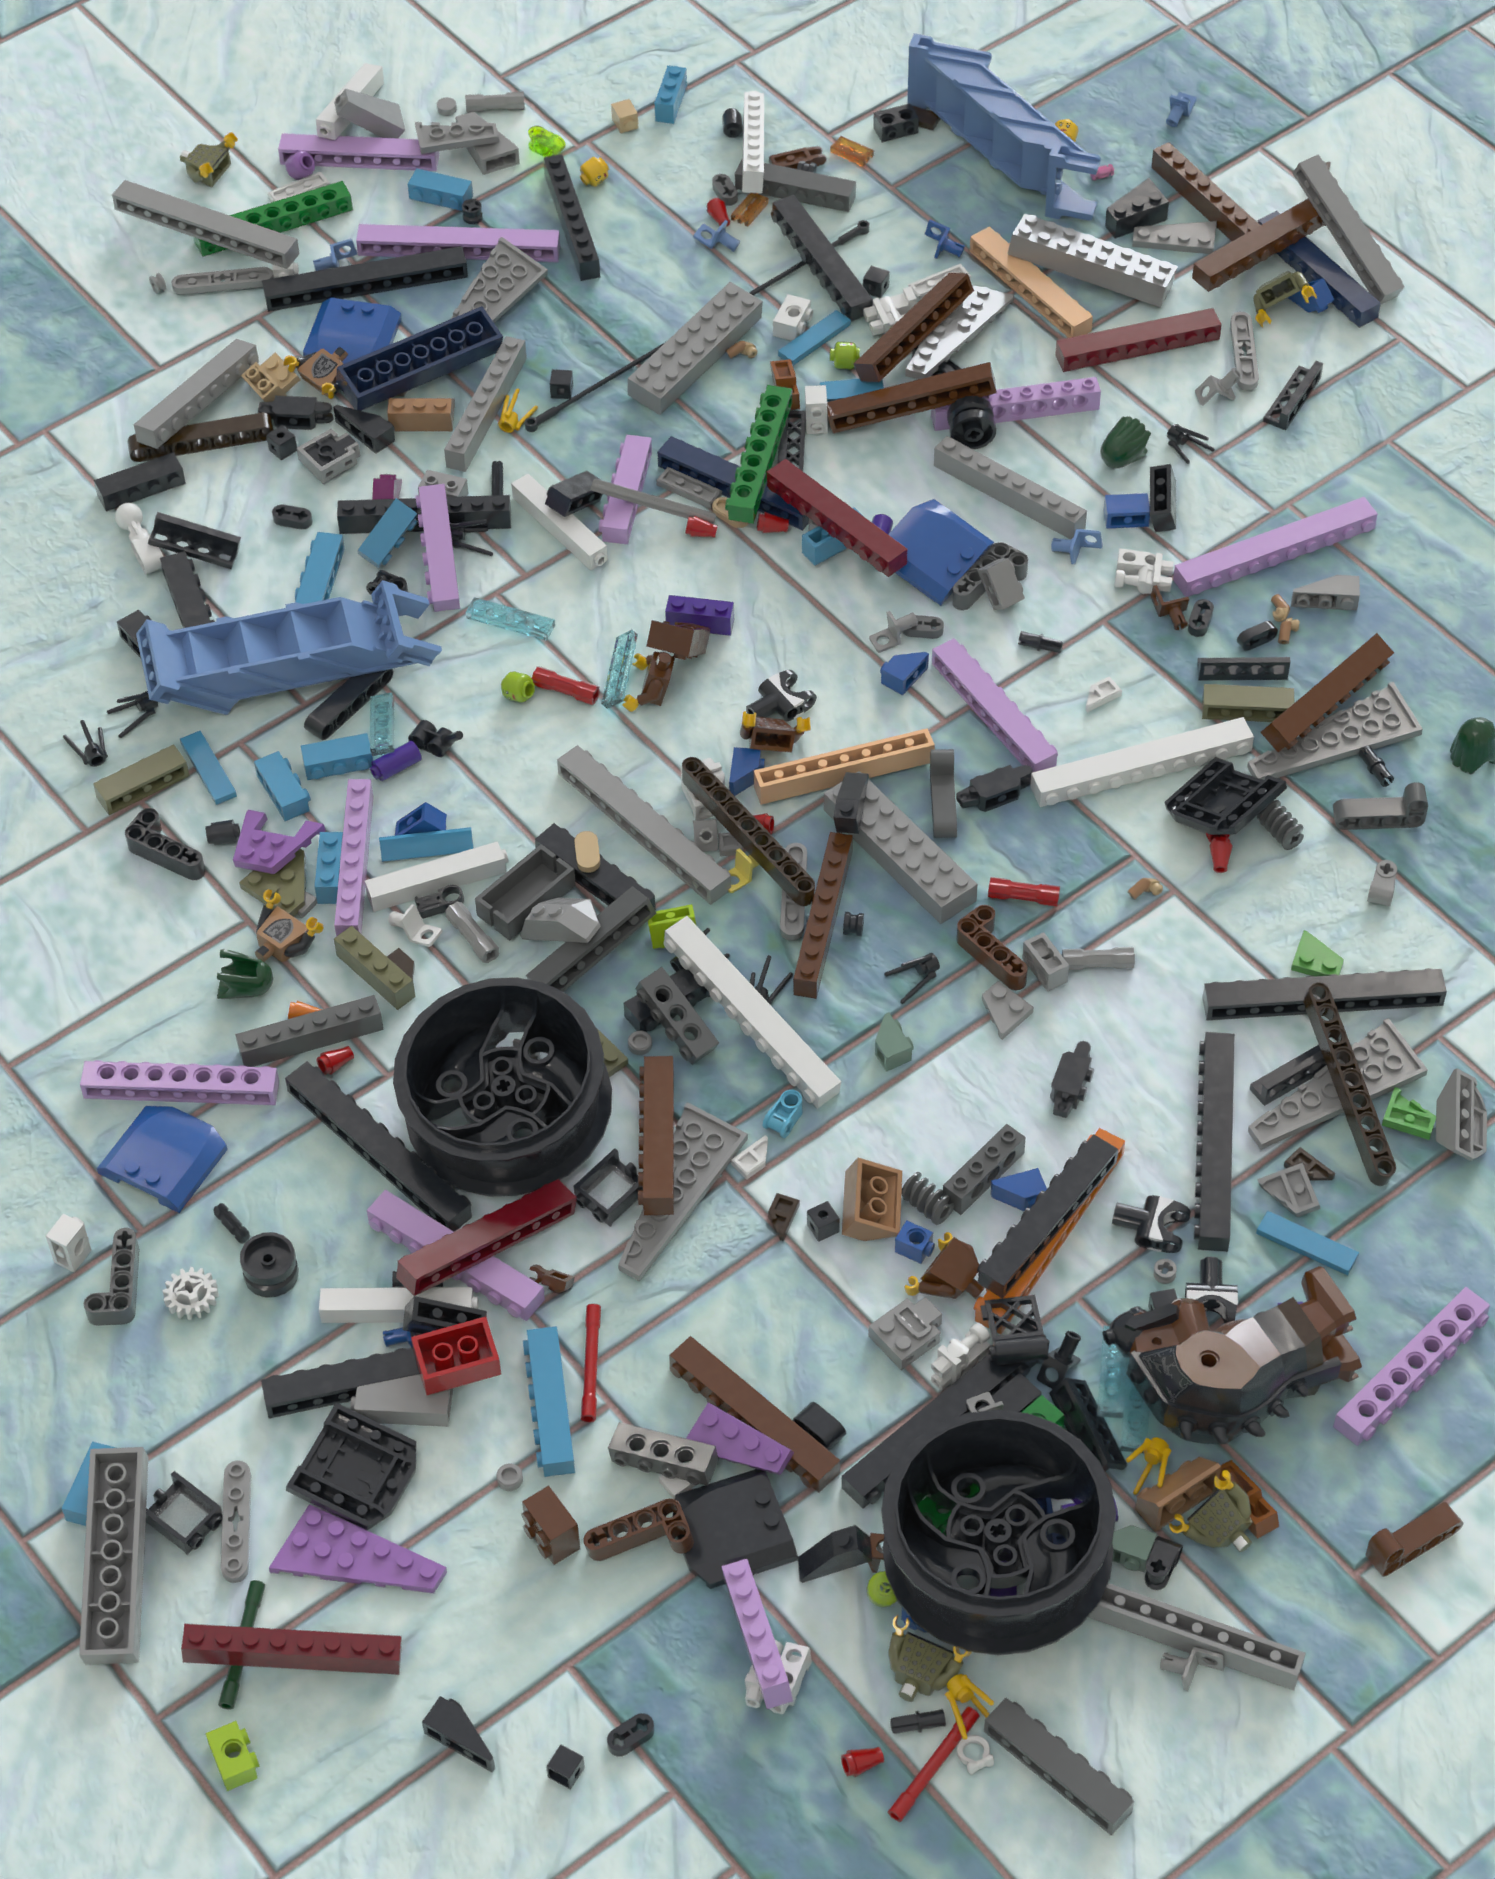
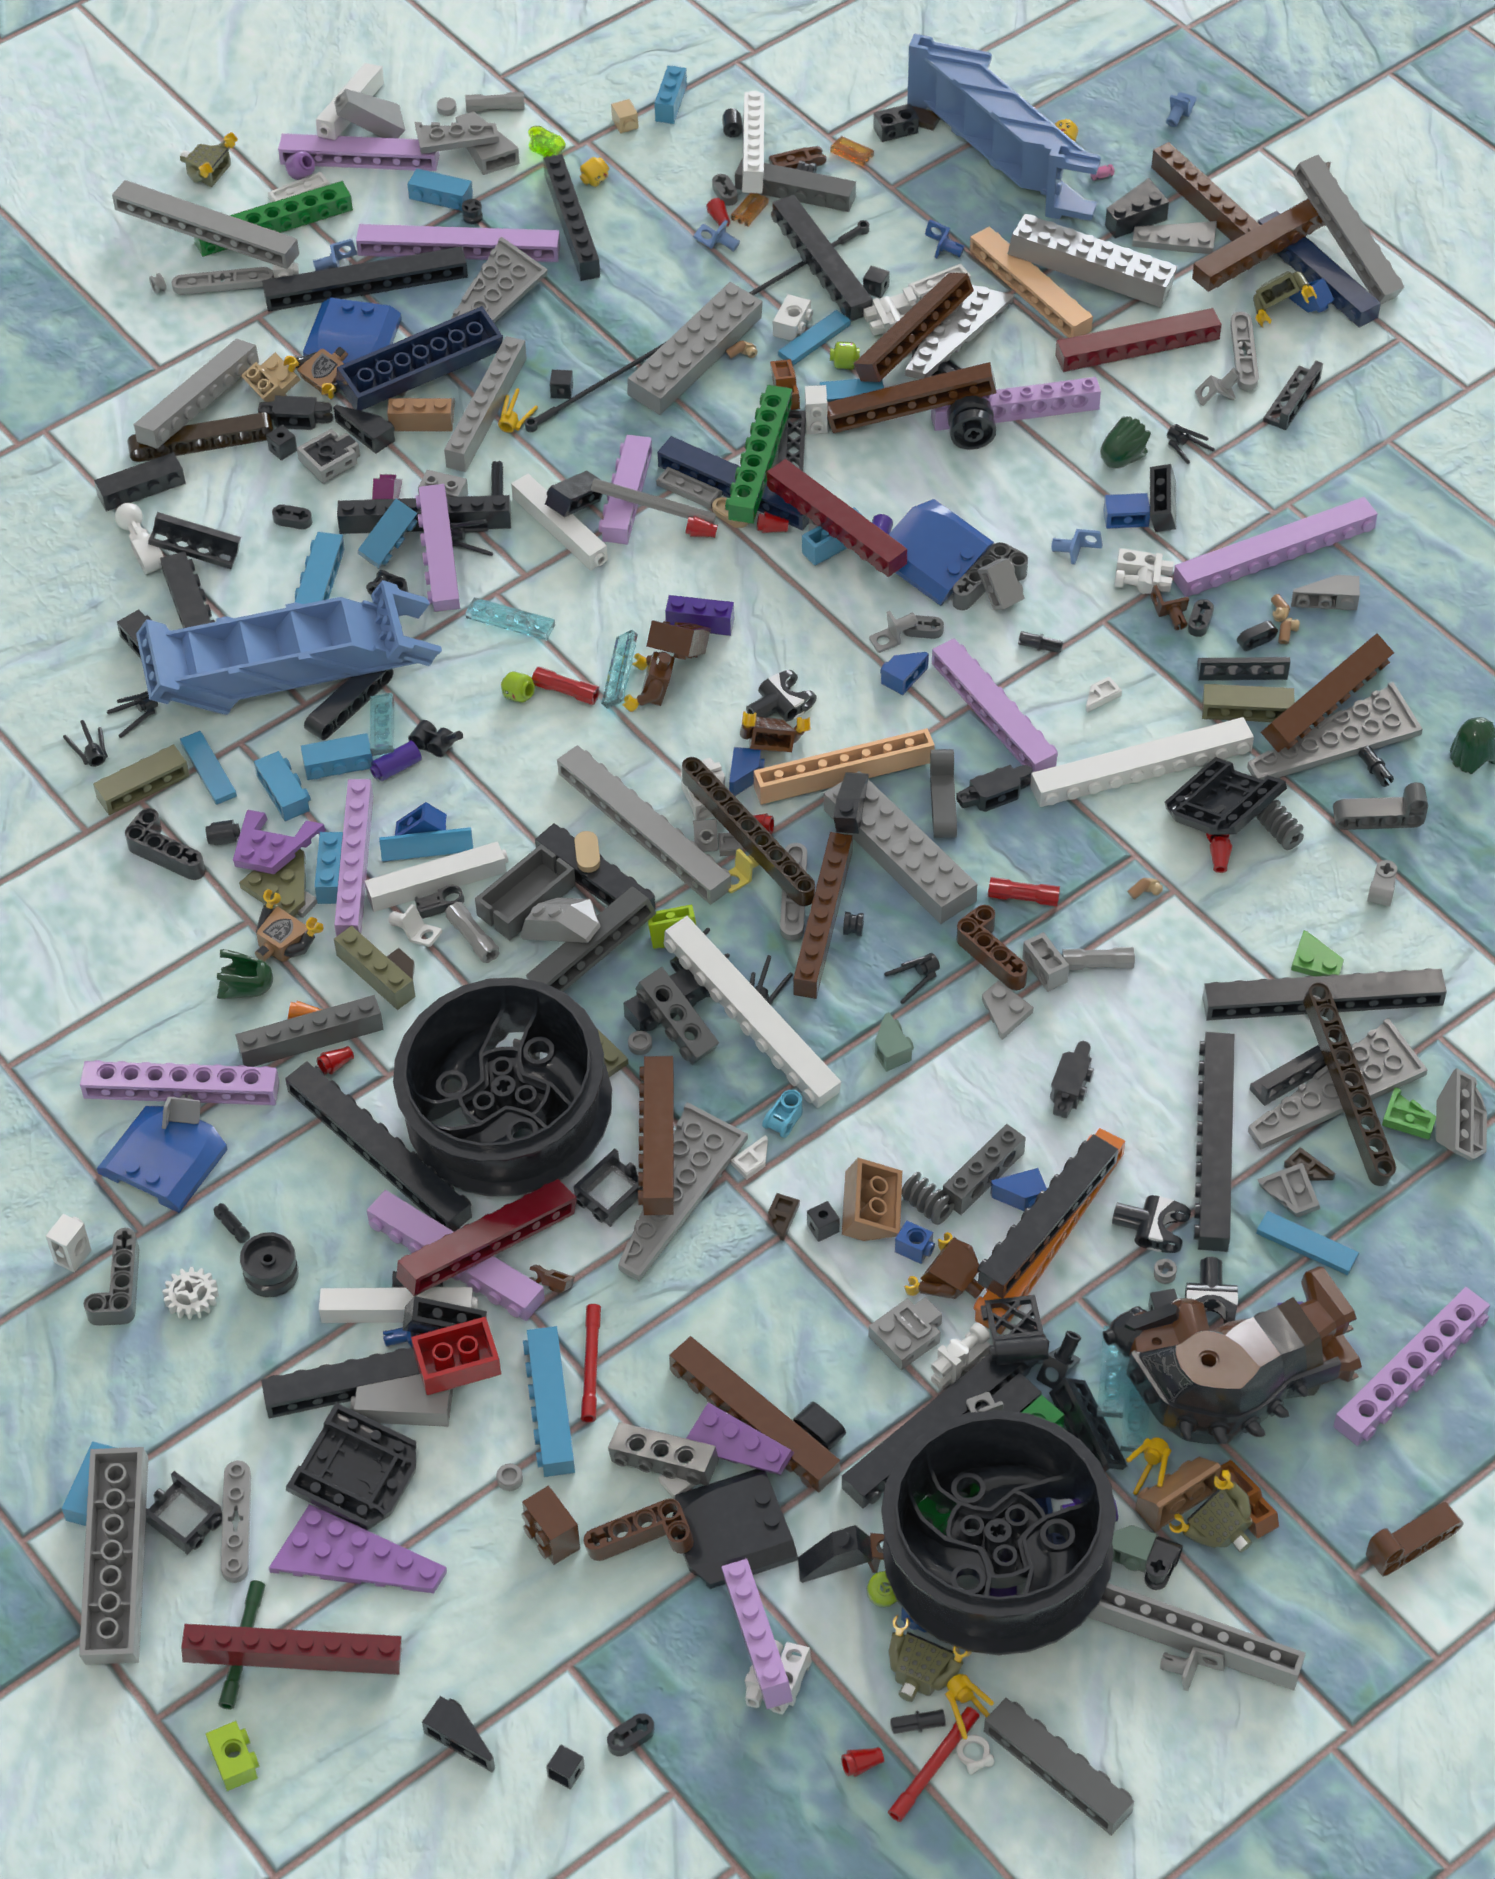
light grey brick [934,436,1087,540] -> none
none -> light grey bracket [162,1094,201,1129]

